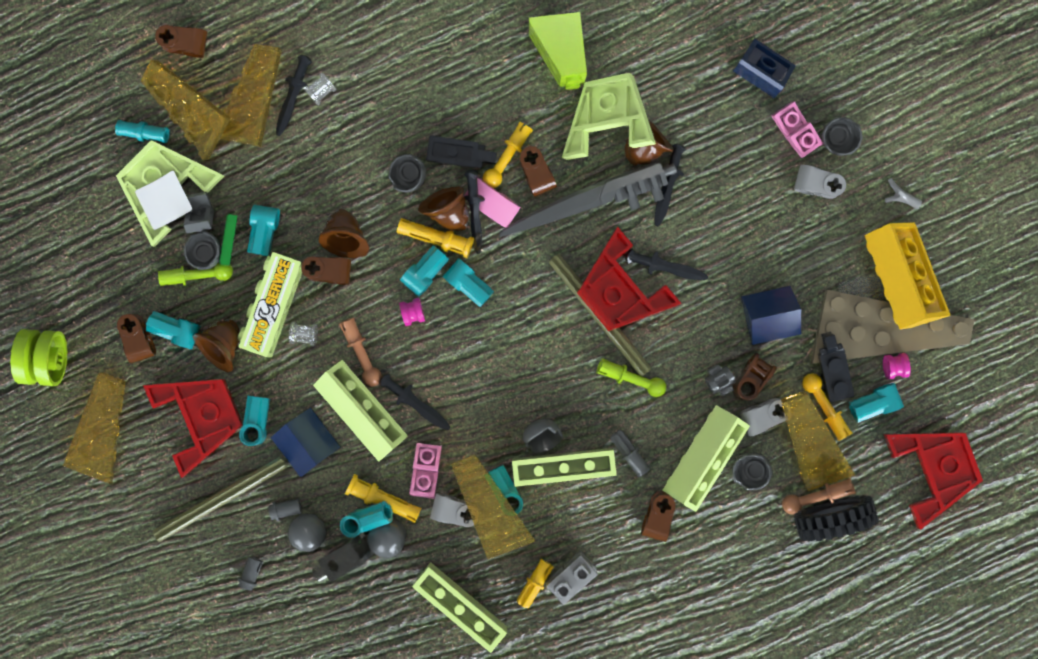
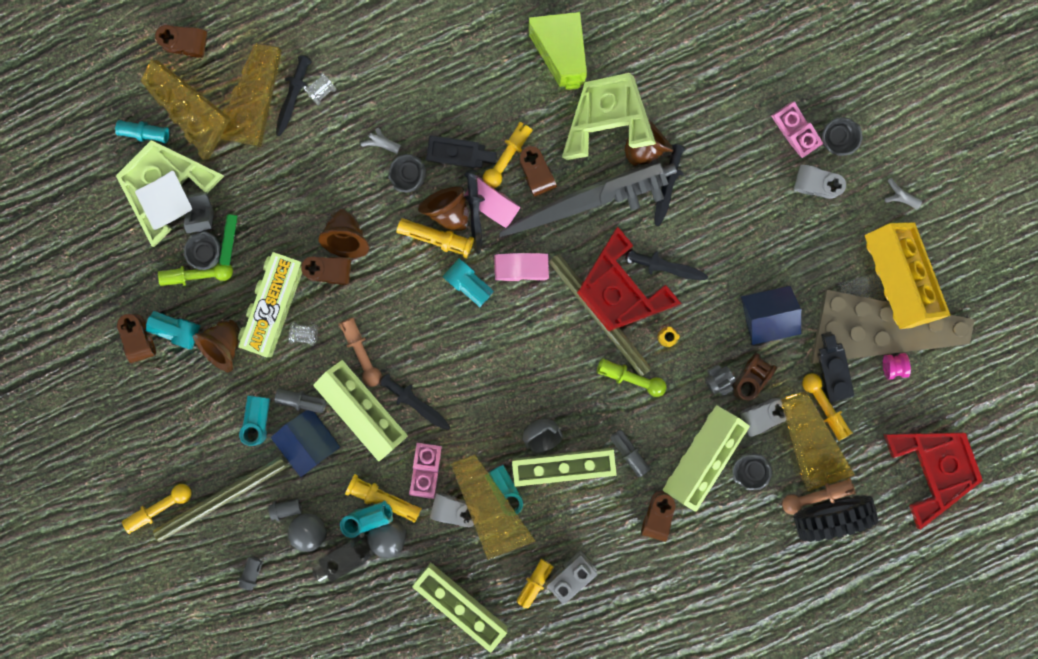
lime wheel [10,329,68,386] -> none
clear yellow wing [63,372,125,484] -> none
red wing [143,379,243,478] -> none
teal piece [247,204,280,256] -> none
dark pink wheel [399,297,425,326] -> none
teal piece [400,245,450,297] -> none
dark blue slope [733,38,796,98] -> none
teal piece [848,383,904,423] -> none
none -> yellow pin [122,484,192,534]
none -> dark grey axle [275,388,326,413]
none -> light grey bar [361,128,401,154]
none -> bright pink slope [494,253,549,281]
none -> yellow hose [657,327,680,347]

